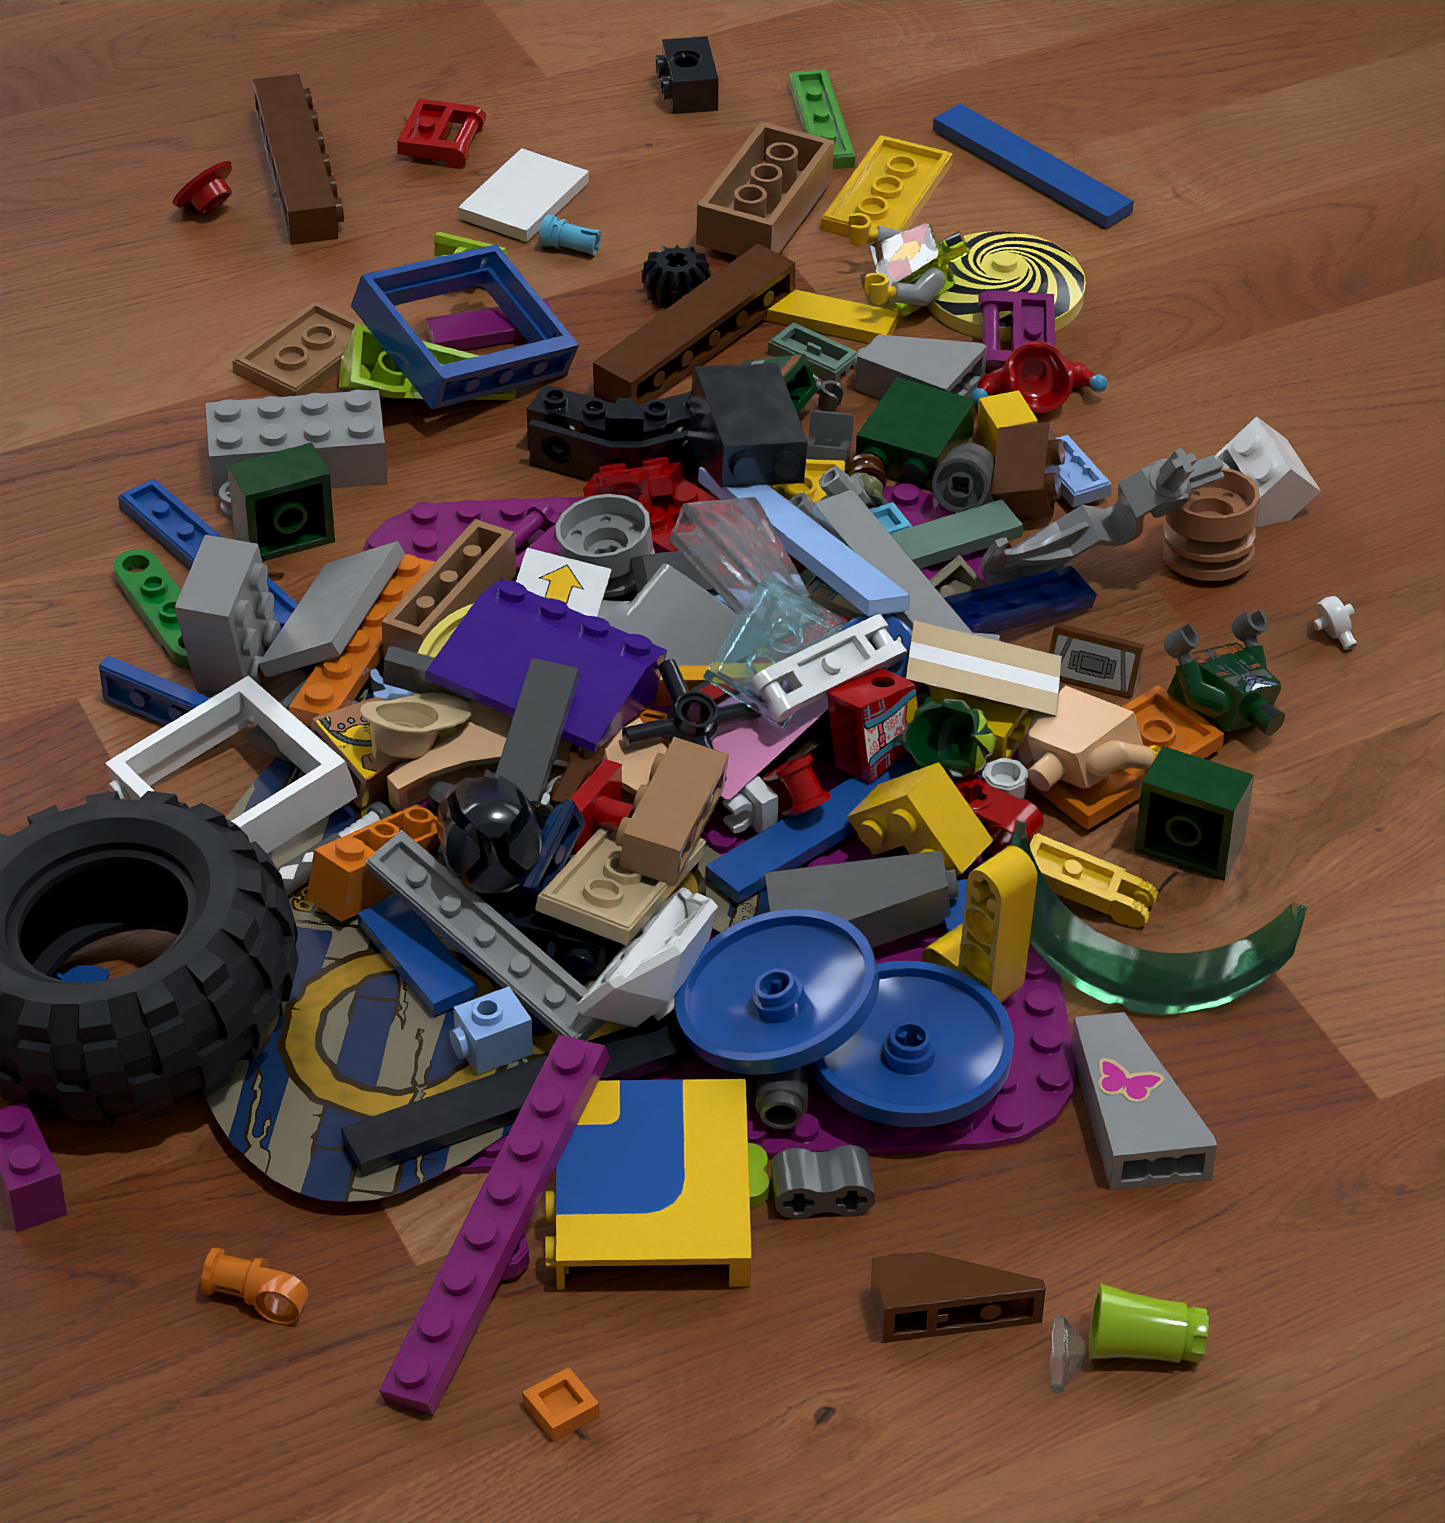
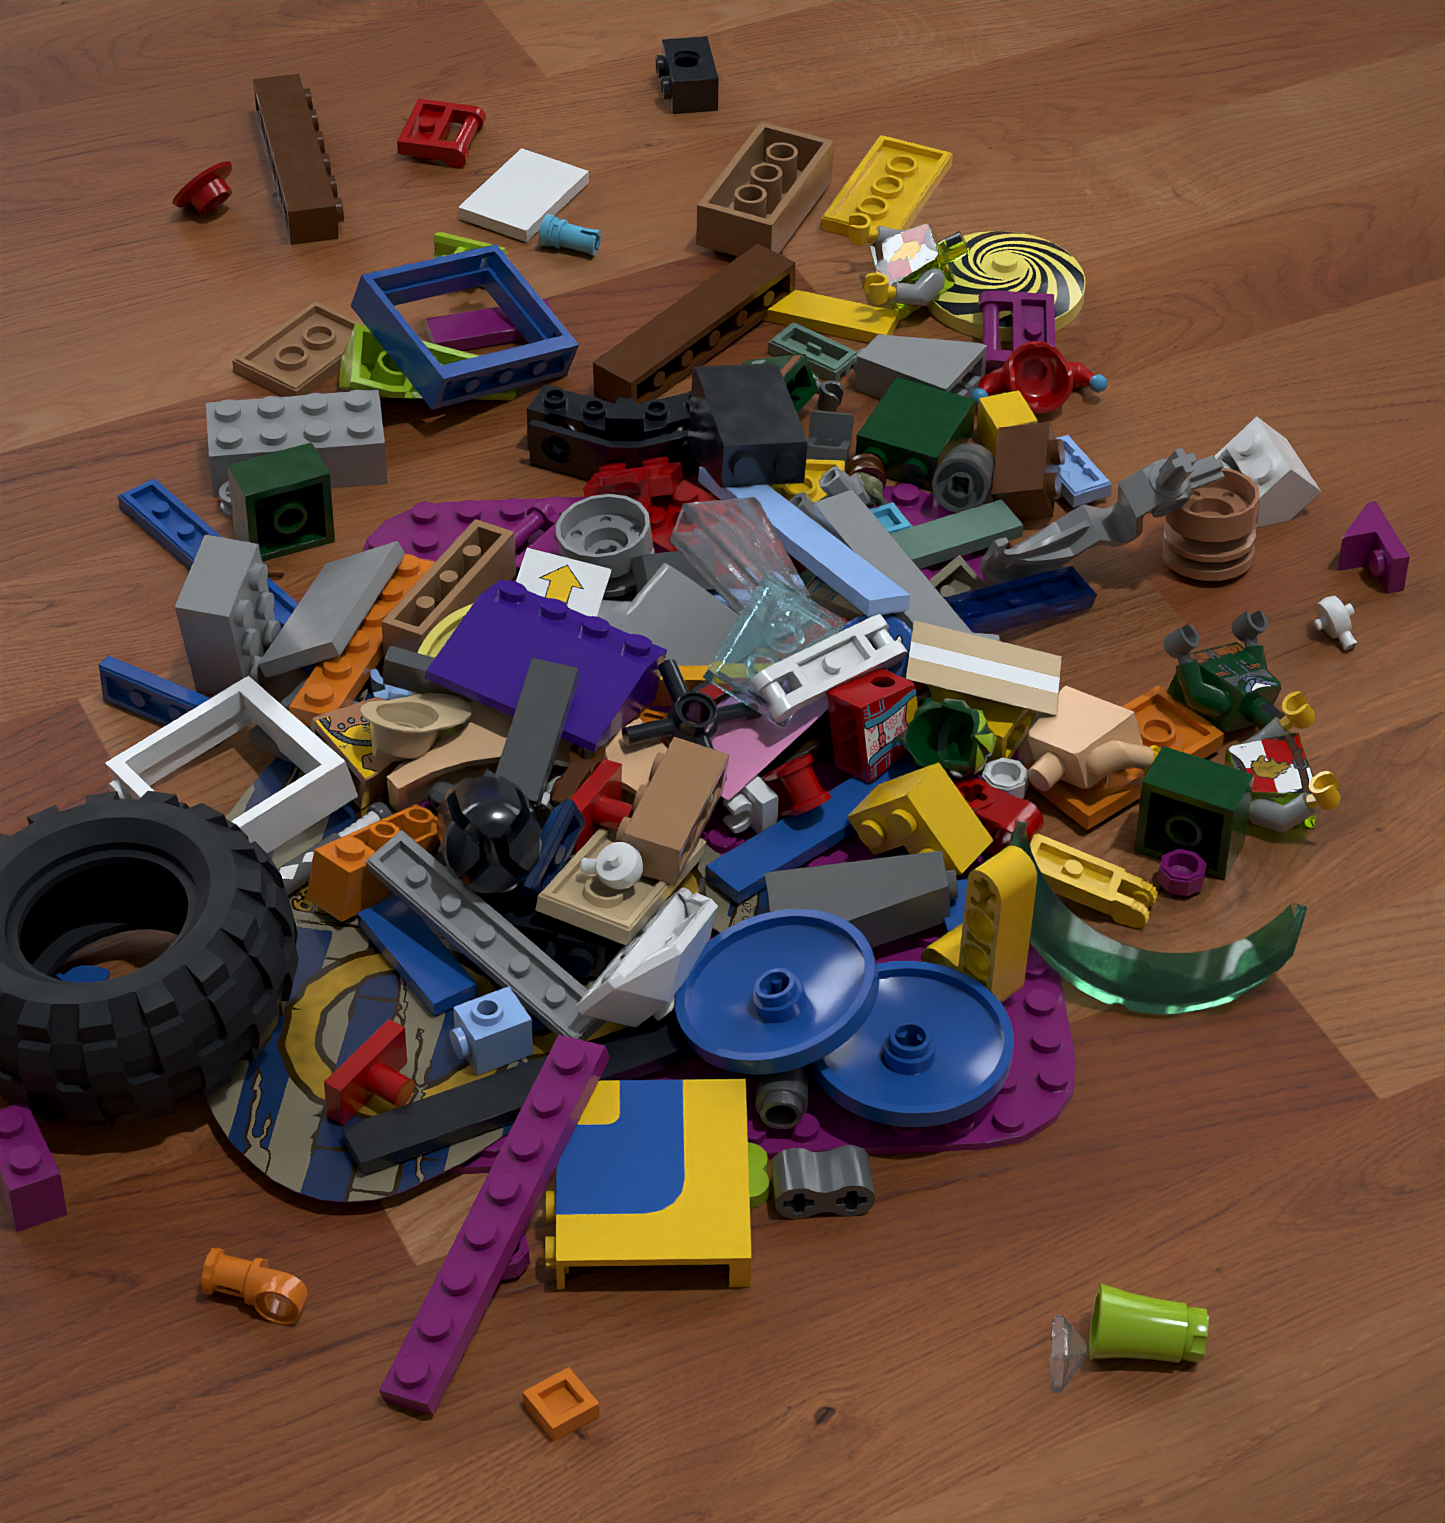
green plate [113,549,190,669] -> none
black gear [642,244,711,307] -> none
bright green tile [789,69,855,169] -> none
reddish brown slope [870,1251,1046,1343] -> none
blue tile [933,103,1134,228] -> none
slope [1049,623,1145,699] -> none
light grey slope [1071,1012,1217,1190] -> none
none -> red tile [324,1019,415,1126]
none -> white piece [580,842,643,890]
none -> magenta tile [1157,849,1207,897]
none -> torso [1224,691,1341,833]
none -> magenta slope [1338,501,1410,594]

